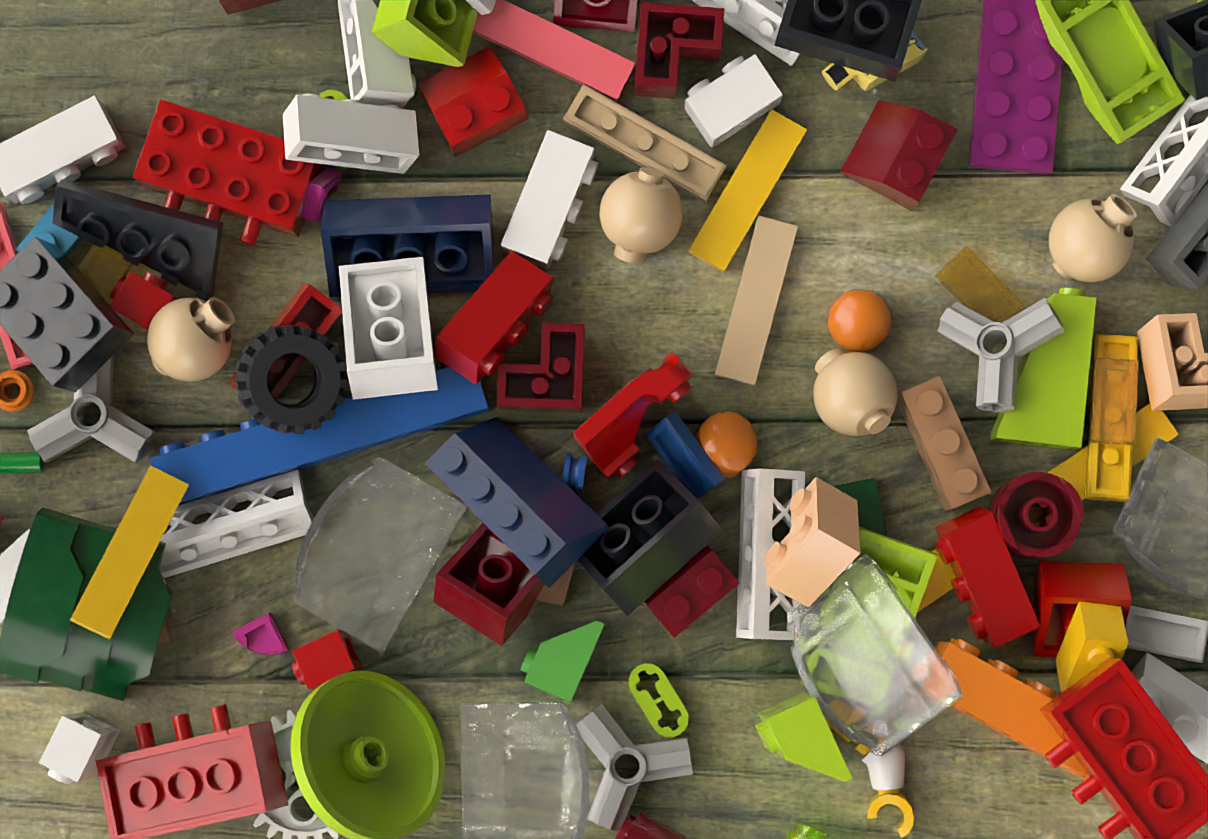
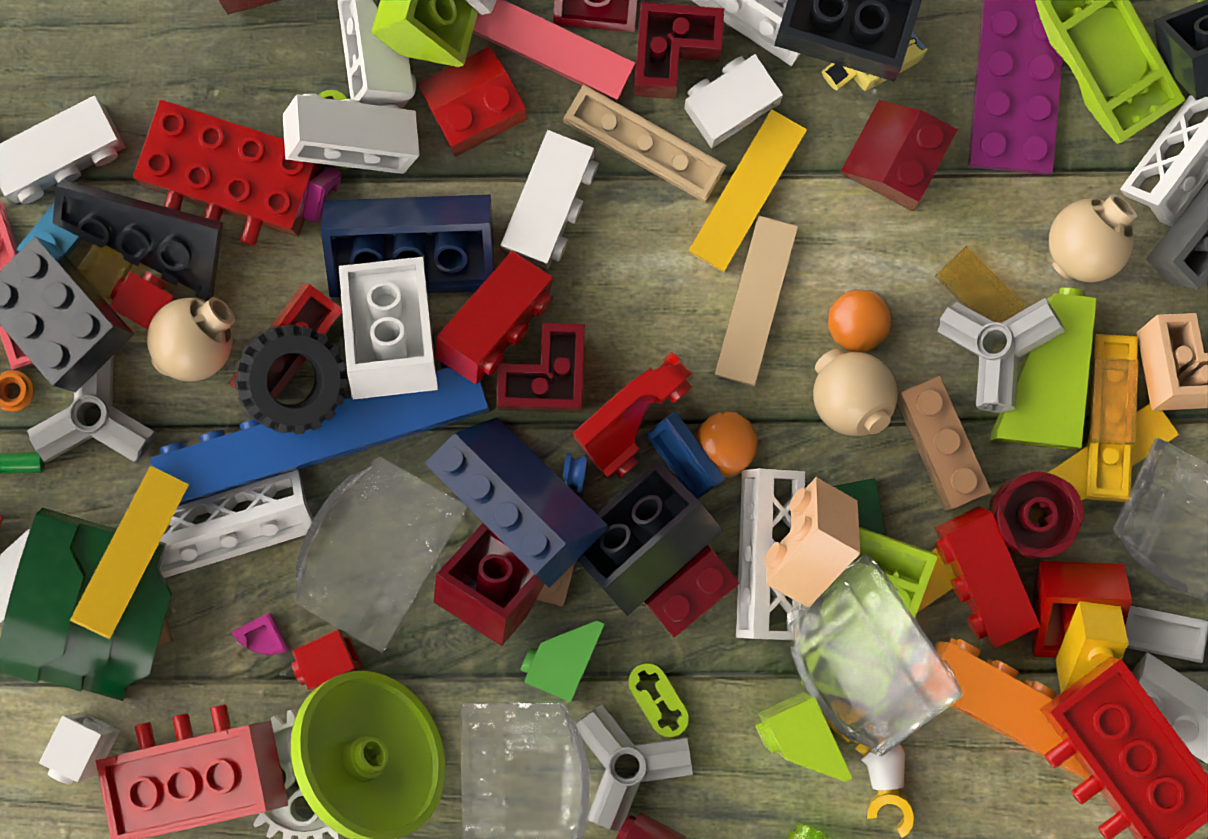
tan brick [600,167,683,264] -> none

